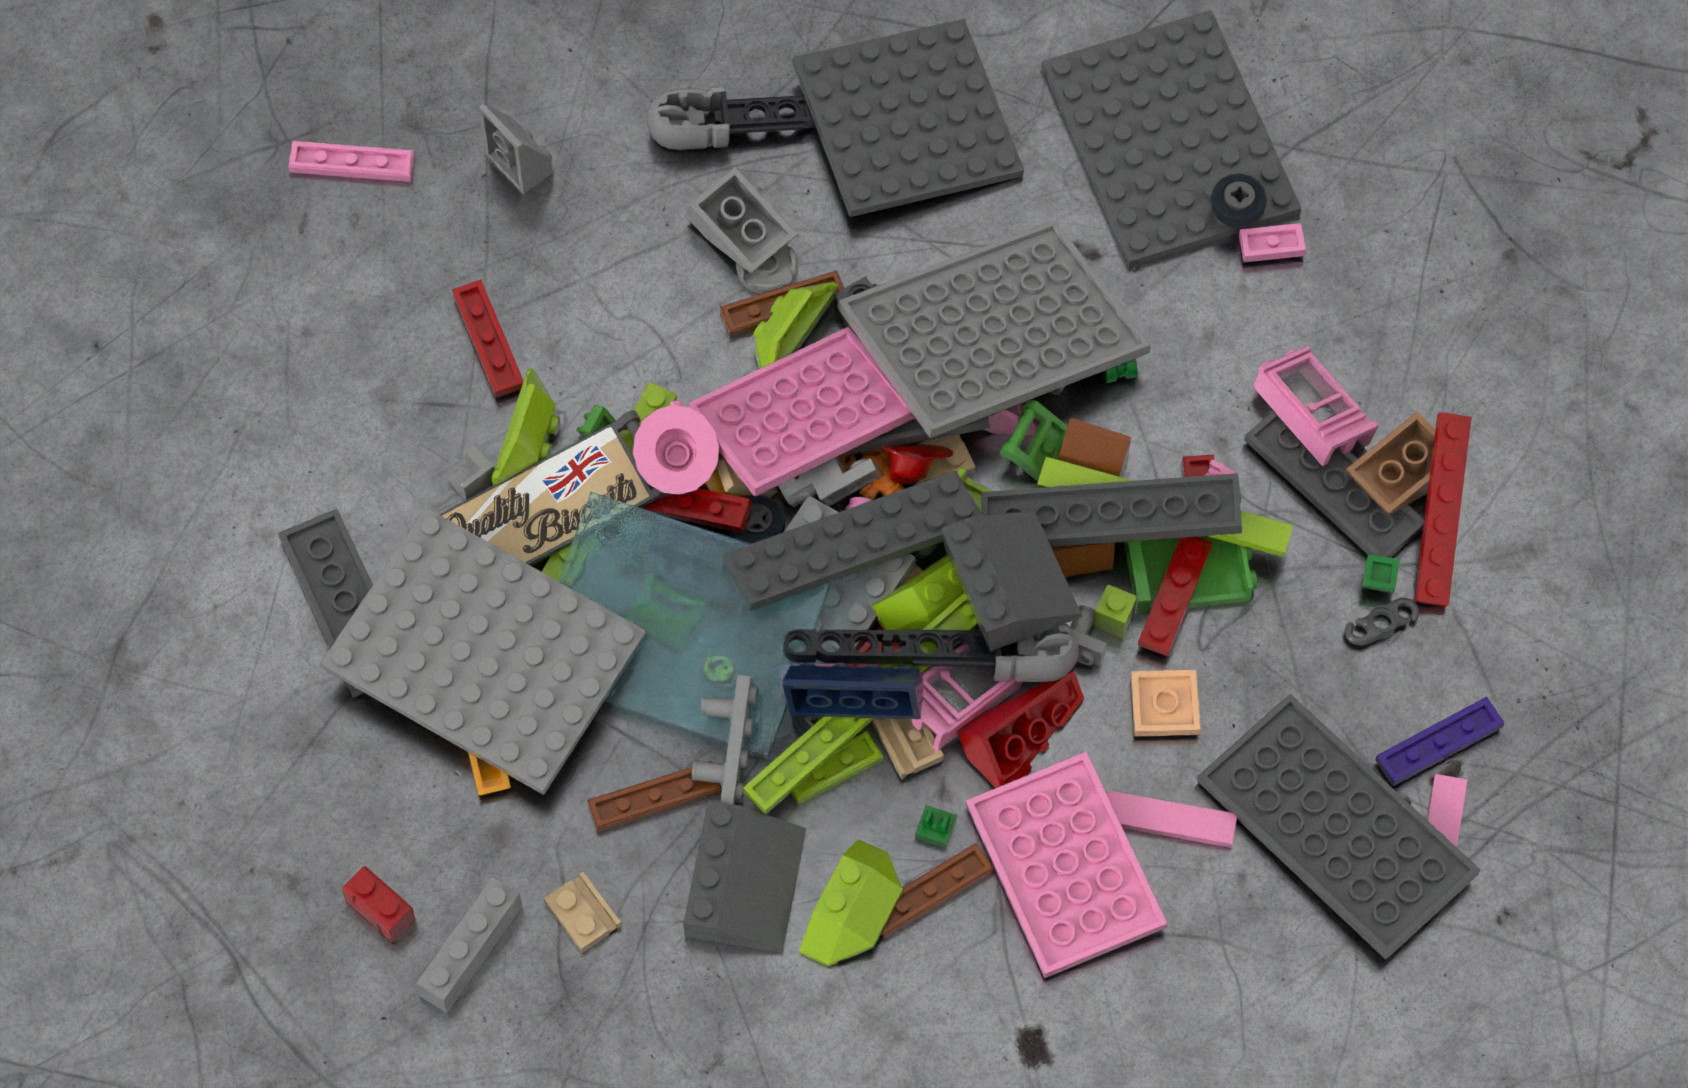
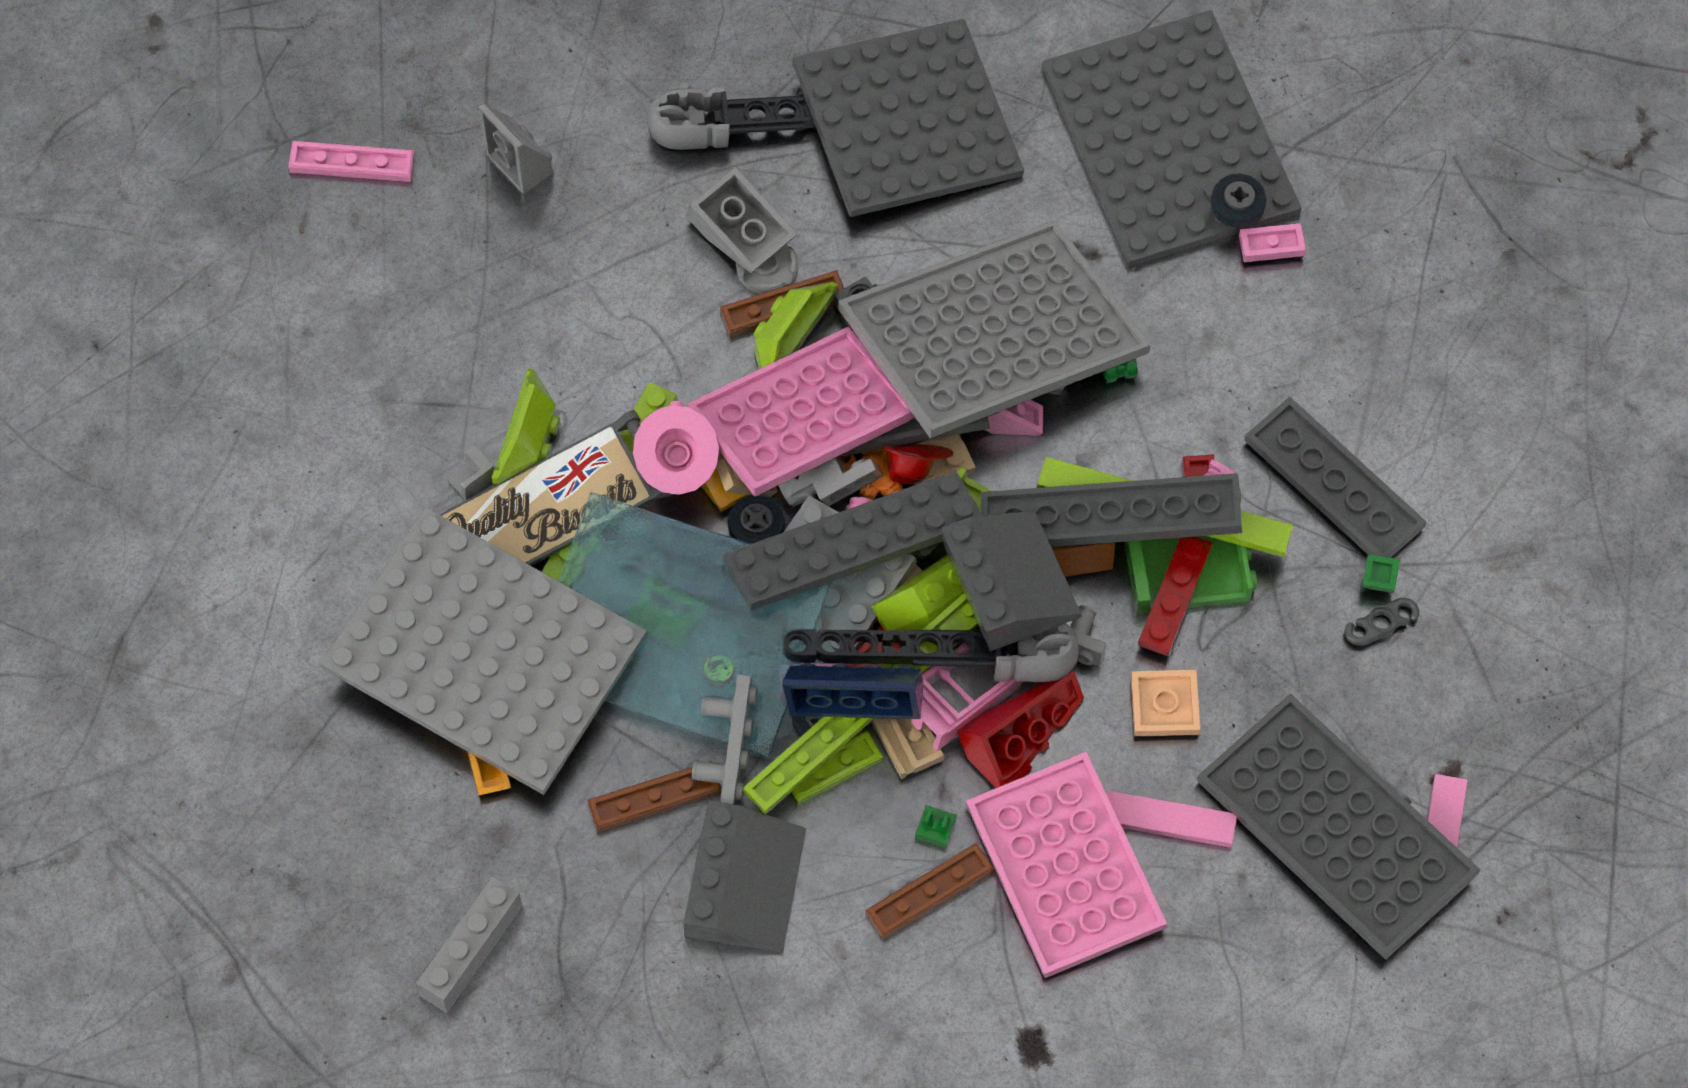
dark grey plate [278,509,373,698] -> none
red brick [342,866,416,943] -> none
red plate [452,279,524,398] -> none
tan plate [544,872,622,953] -> none
bright green tile [576,405,616,438] -> none
red plate [636,483,753,533] -> none
lime wedge [799,839,903,967] -> none
bright green plate [1000,399,1068,481] -> none
dark orange slope [1058,418,1131,478] -> none
lime brick [1093,585,1138,639] -> none
bright pink door [1253,346,1379,467] -> none
medium nougat slope [1346,411,1435,516] -> none
dark purple plate [1375,697,1505,786] -> none
red plate [1414,412,1472,607] -> none

